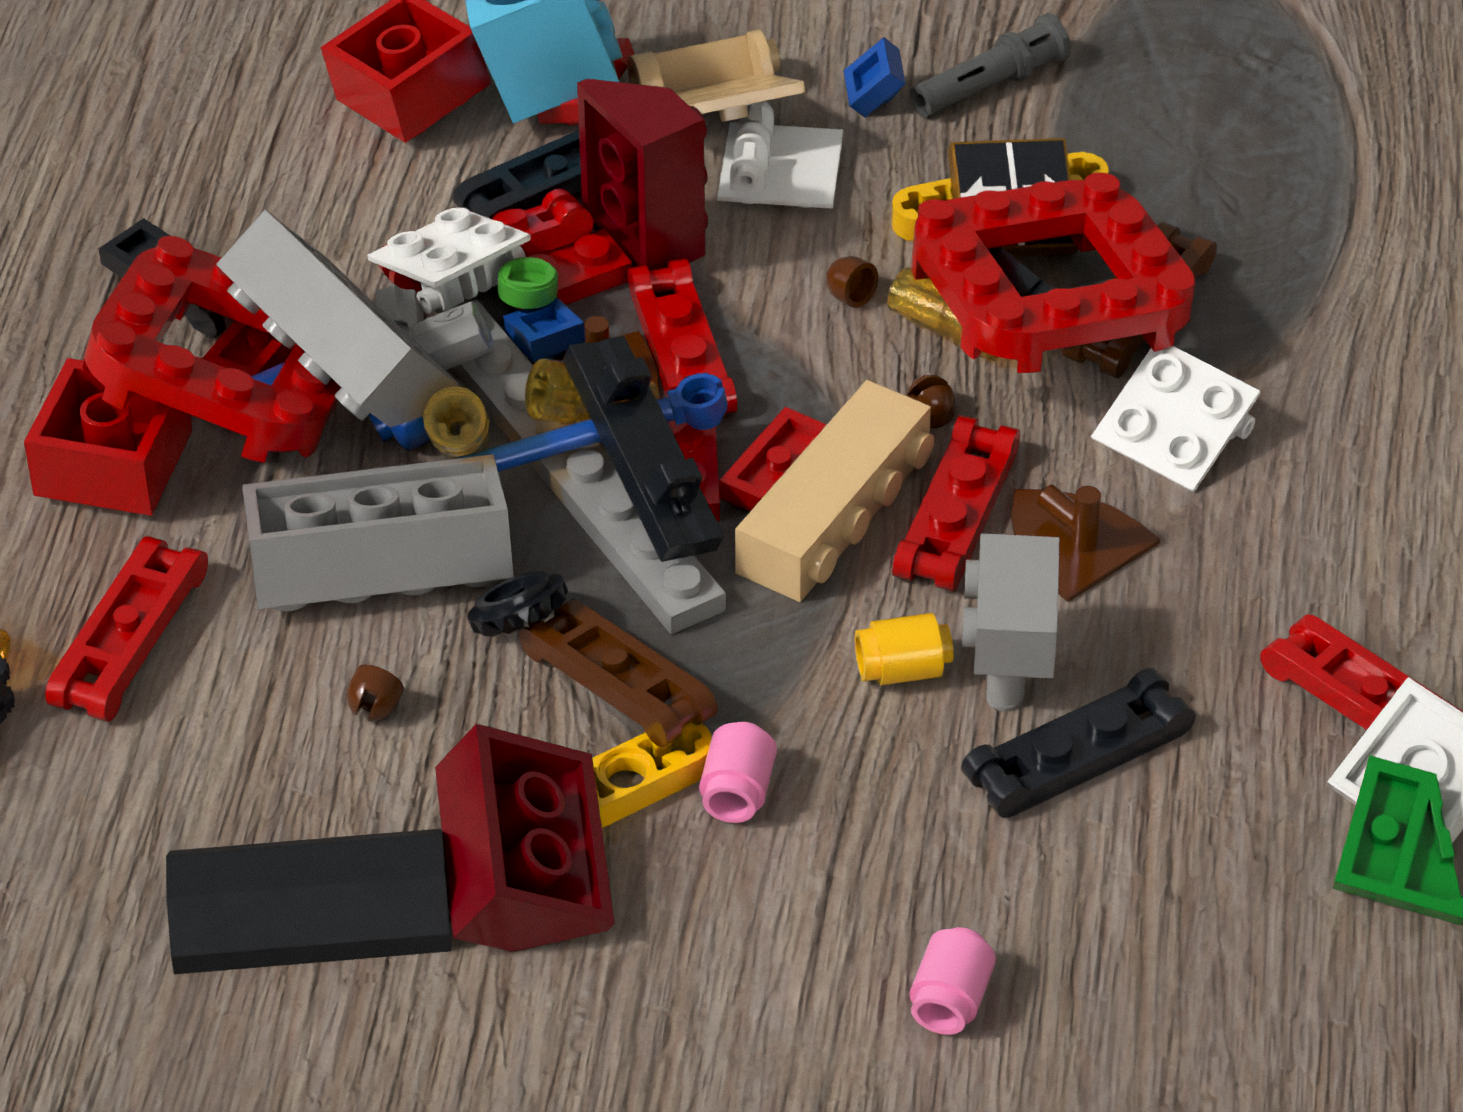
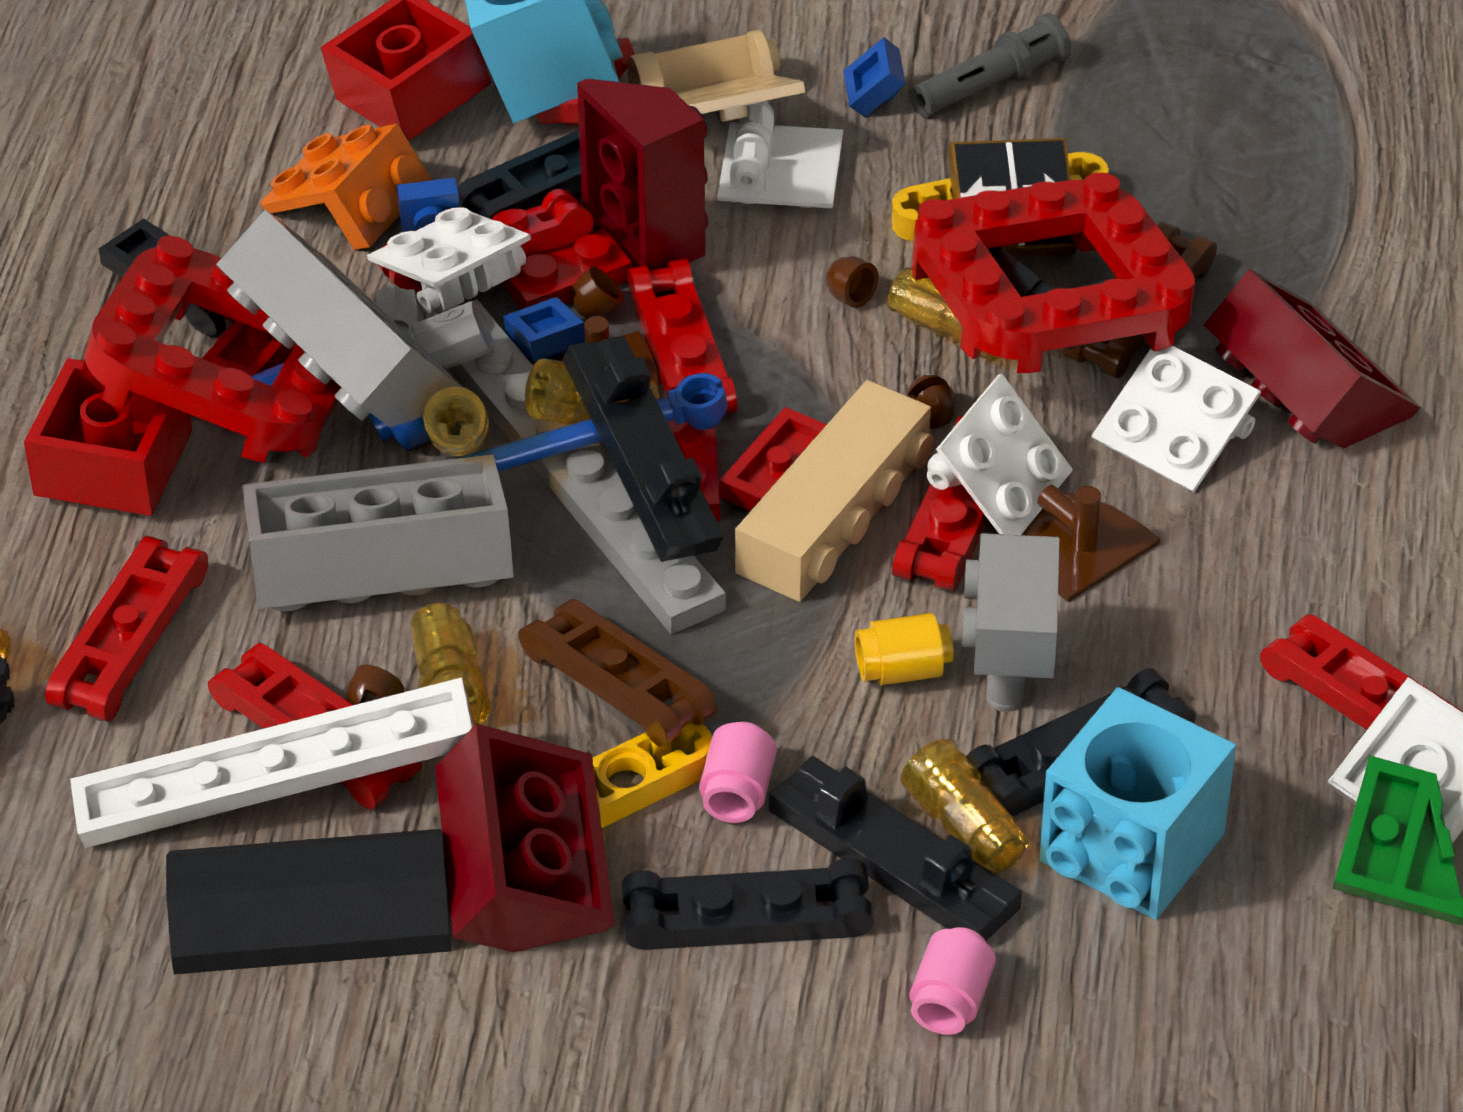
black gear [467,571,568,637] -> none
bright green tile [498,257,558,309] -> none
none -> white plate [70,677,474,848]
none -> red plate [208,643,422,810]
none -> orange bracket [260,123,432,250]
none -> blue plate [397,178,460,233]
none -> clear yellow axle [410,603,491,725]
none -> reddish brown hinge [571,266,624,318]
none -> black plate [622,858,874,950]
none -> black hinge [769,755,1022,941]
none -> clear yellow axle [901,739,1029,874]
none -> white hinge [927,374,1073,535]
none -> medium azure brick [1039,687,1236,920]
none -> dark red slope [1204,269,1421,449]

